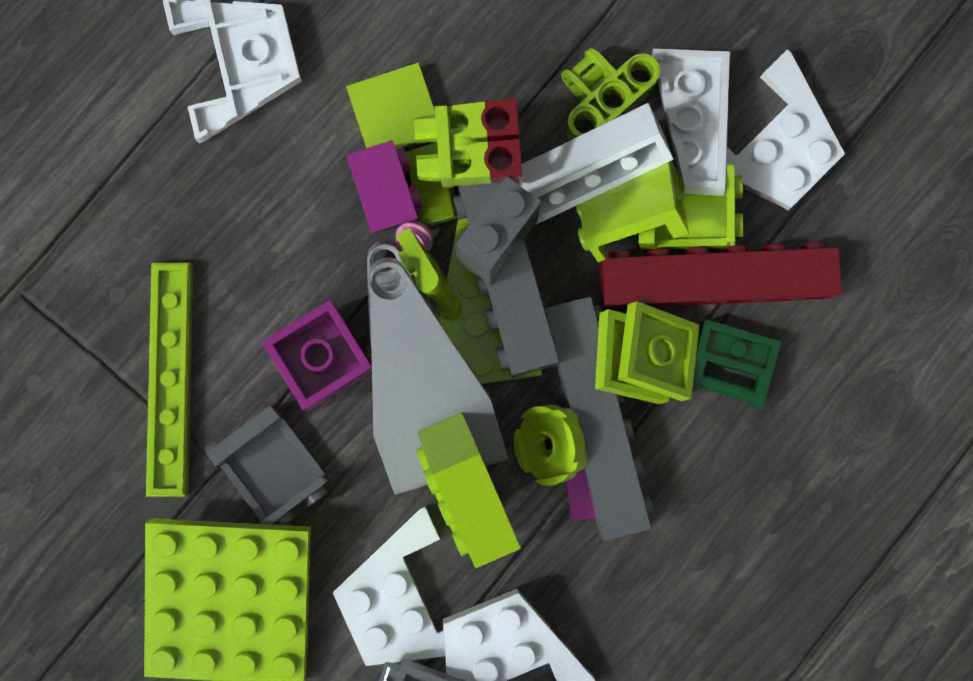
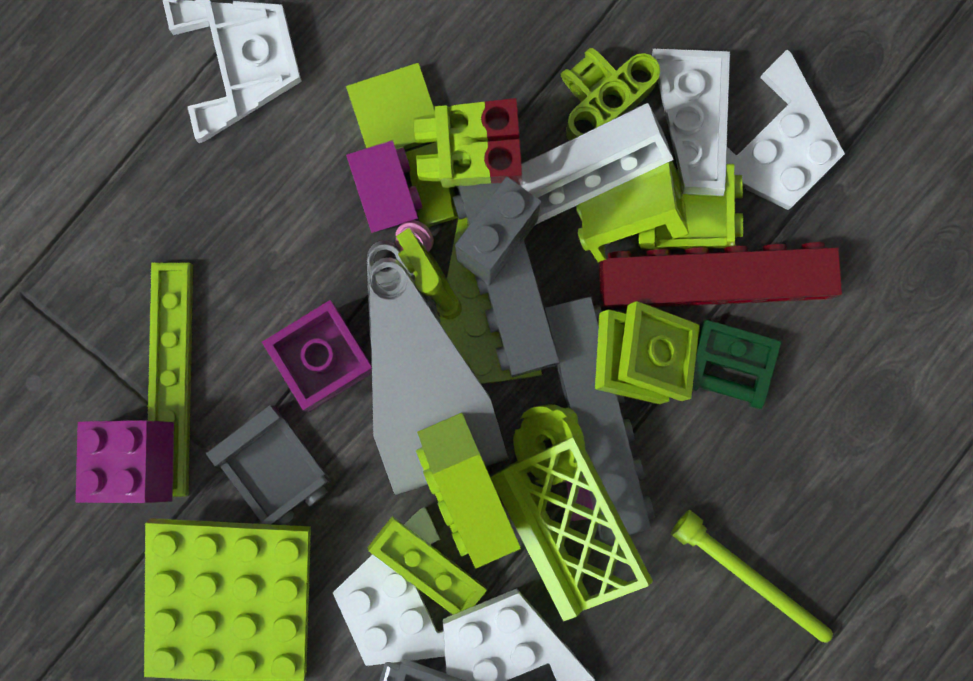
none -> magenta brick [75,421,174,503]
none -> lime plate [367,516,487,615]
none -> lime fence [490,435,653,621]
none -> lime piece [671,510,833,643]

